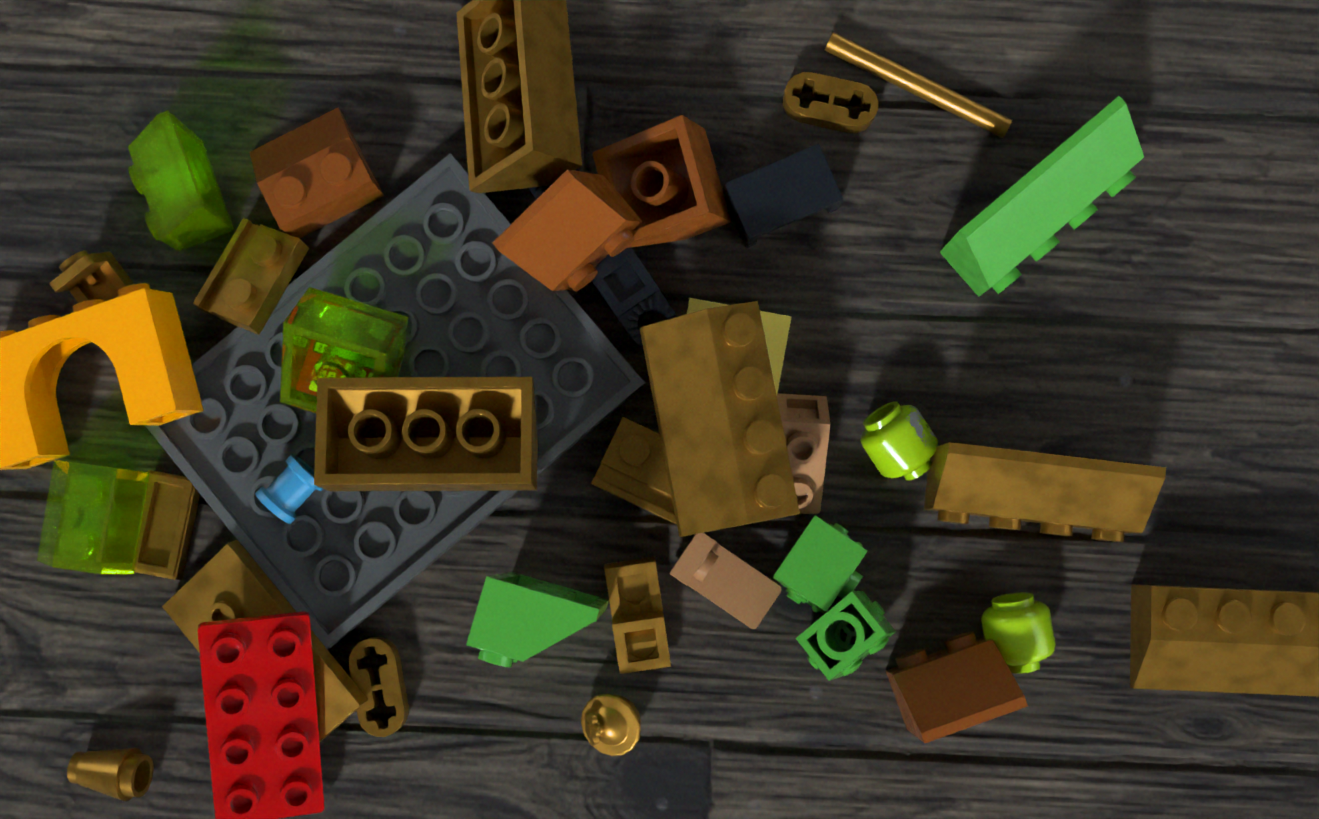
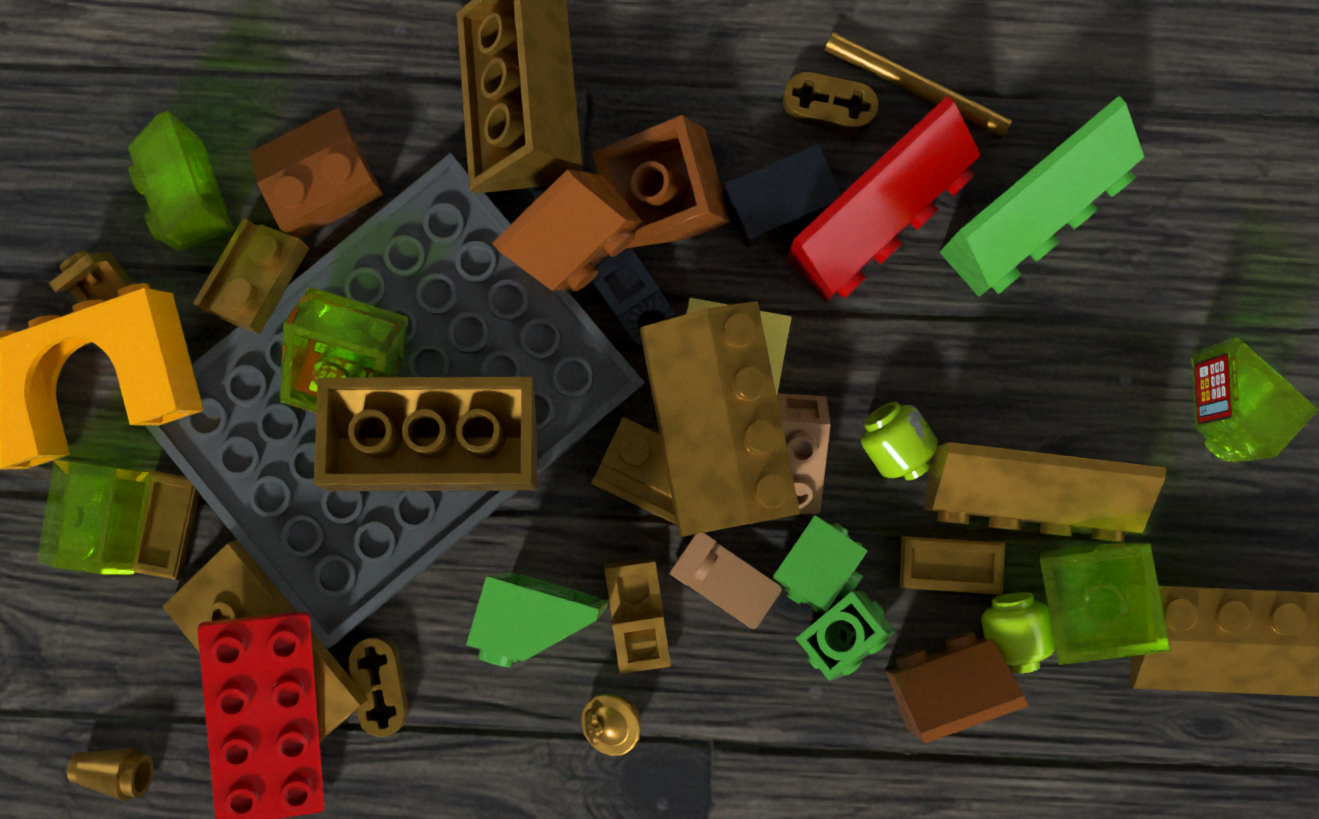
dark azure bush [255,454,323,524] -> none
none -> red slope [786,95,981,302]
none -> pearl gold tile [897,536,1005,595]
none -> clear neon green slope [1040,543,1170,665]
none -> clear neon green slope [1191,336,1319,463]

